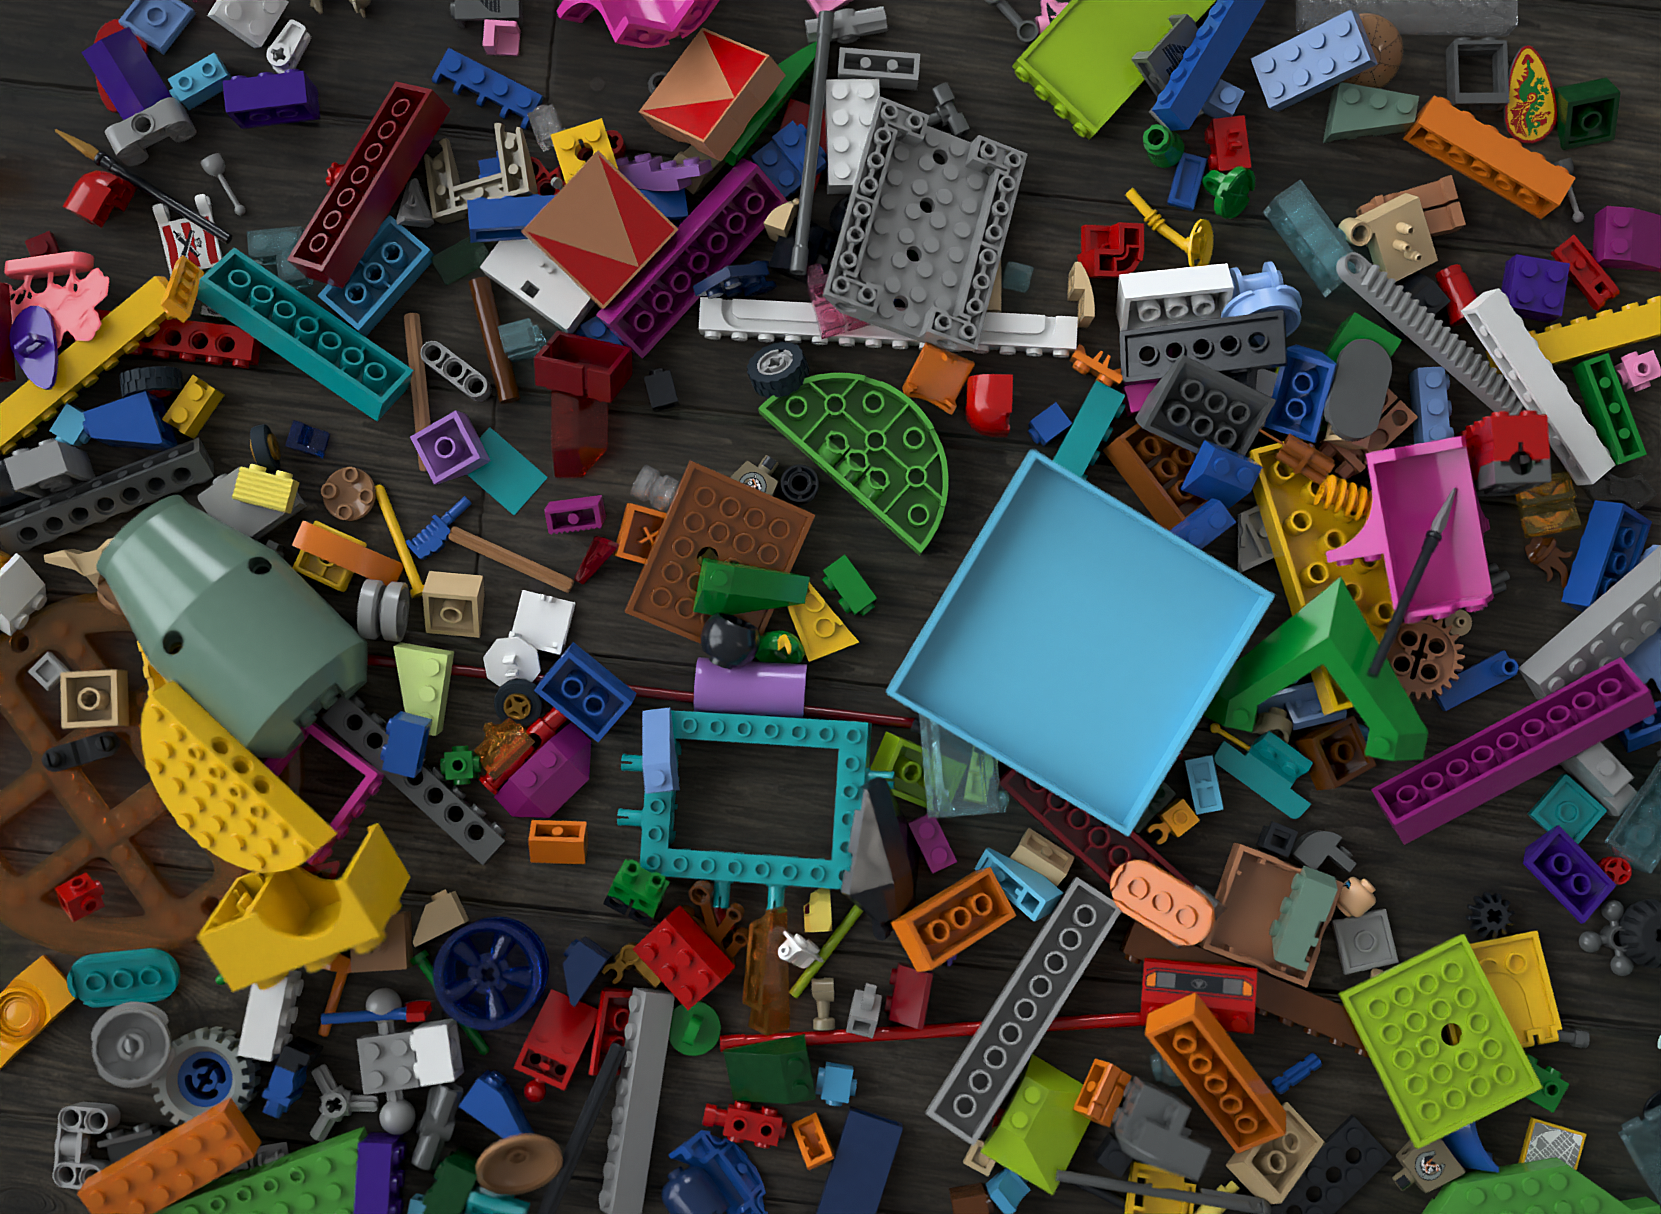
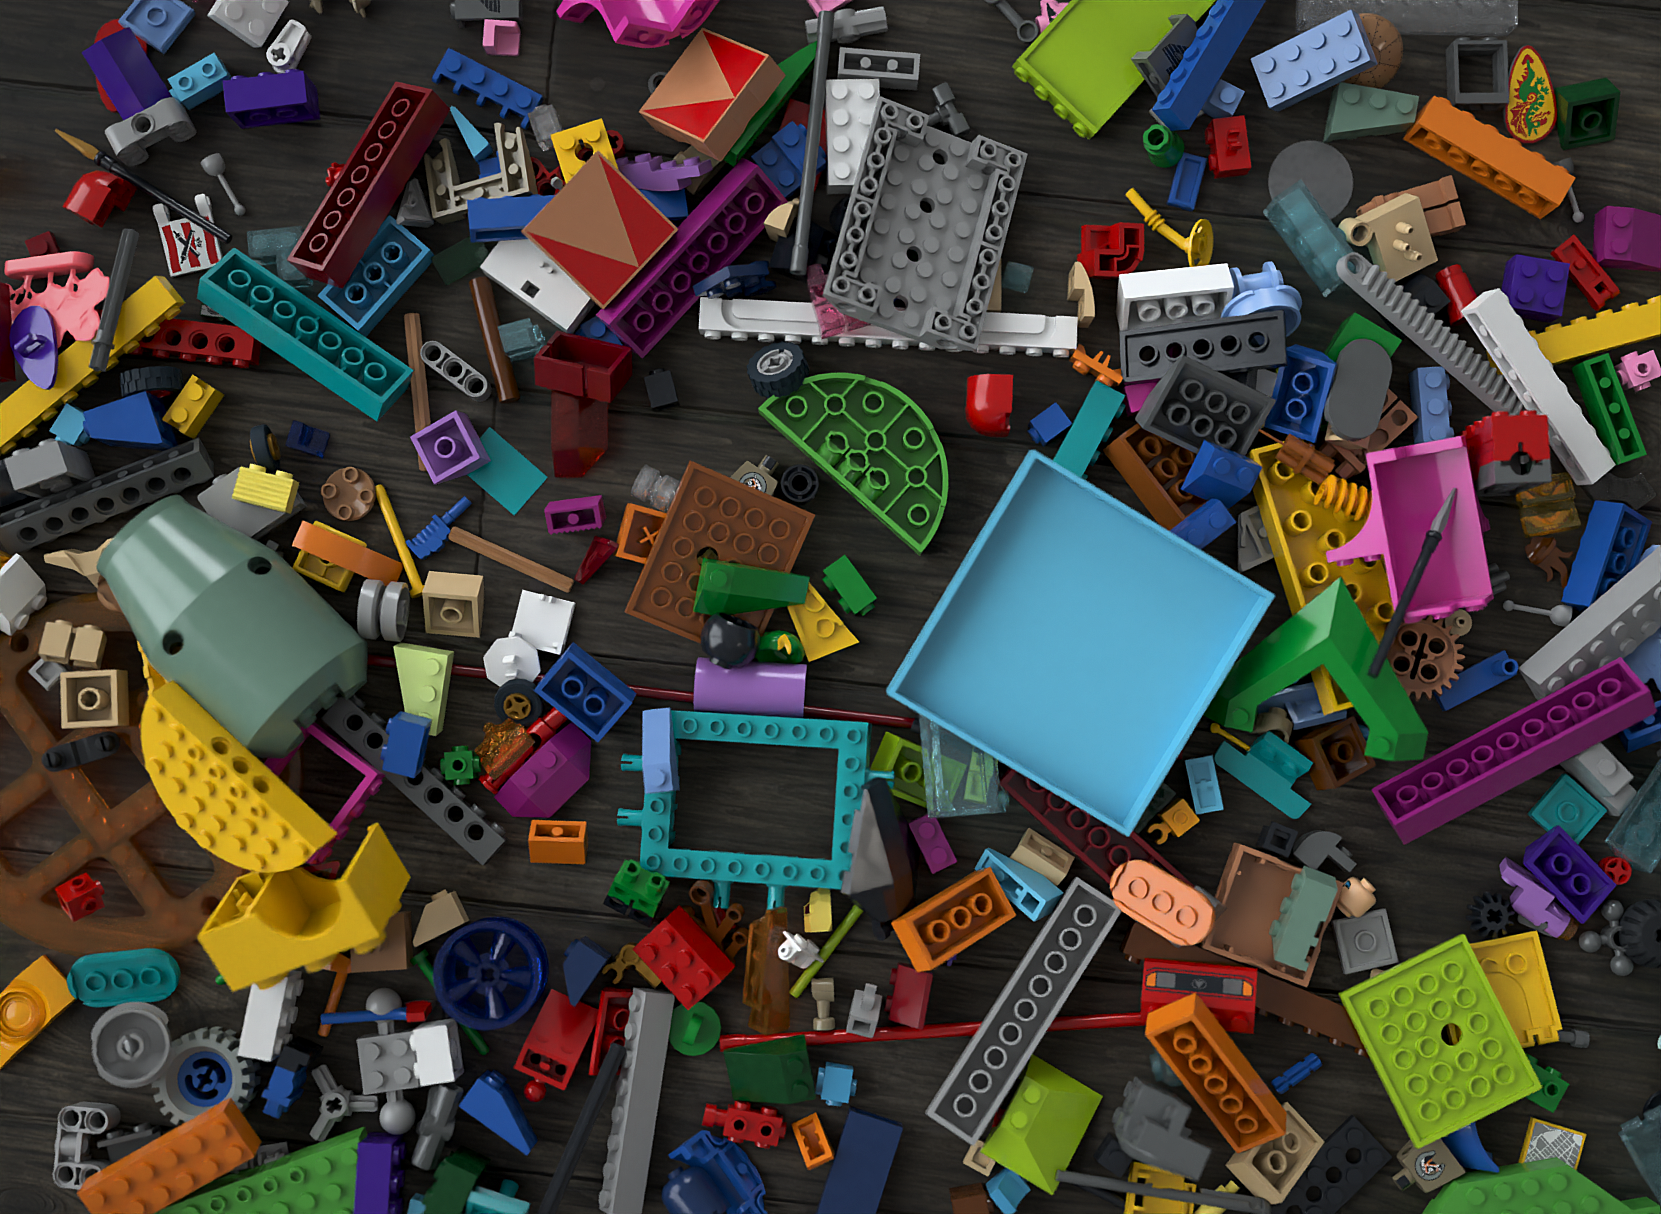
light orange plate [160,255,204,323] -> none
medium nougat dish [476,1134,562,1195] -> none
orange piece [902,342,975,415] -> none
orange brick [1072,1059,1132,1127] -> none
green tile [1202,166,1255,219] -> none
none -> tan piece [39,620,107,670]
none -> dark grey axle [89,229,139,372]
none -> medium azure slope [450,106,493,164]
none -> flat silver sticker [1268,141,1353,224]
none -> medium lavender plate [1499,857,1579,941]
none -> light grey hinge [1503,600,1572,627]

